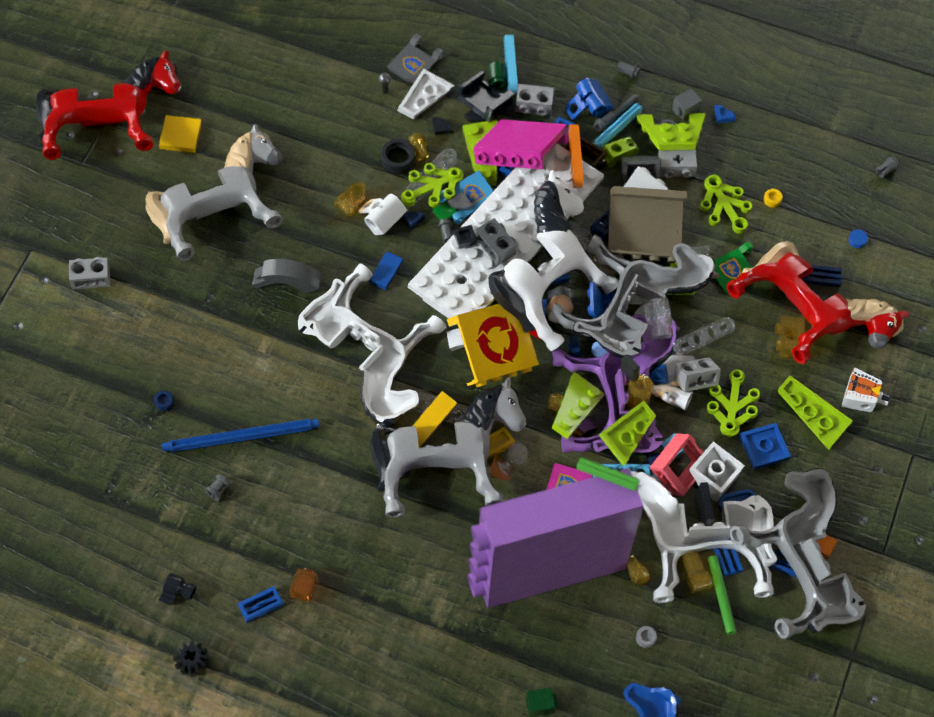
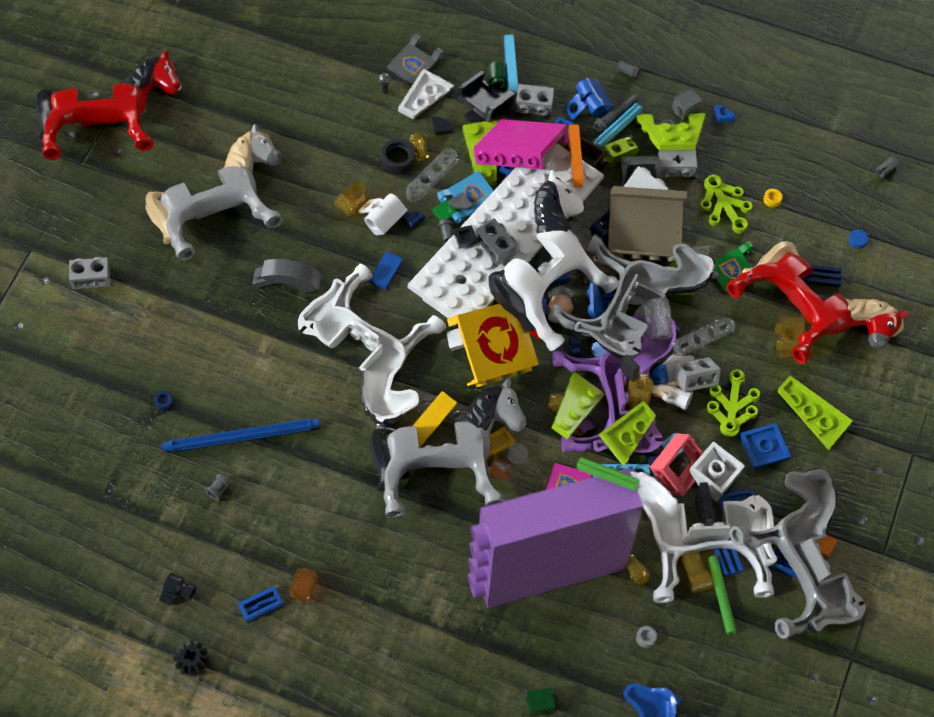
yellow tile [159,115,202,153] -> none
lime plant [401,163,464,208] -> none
torso [841,368,890,412] -> none

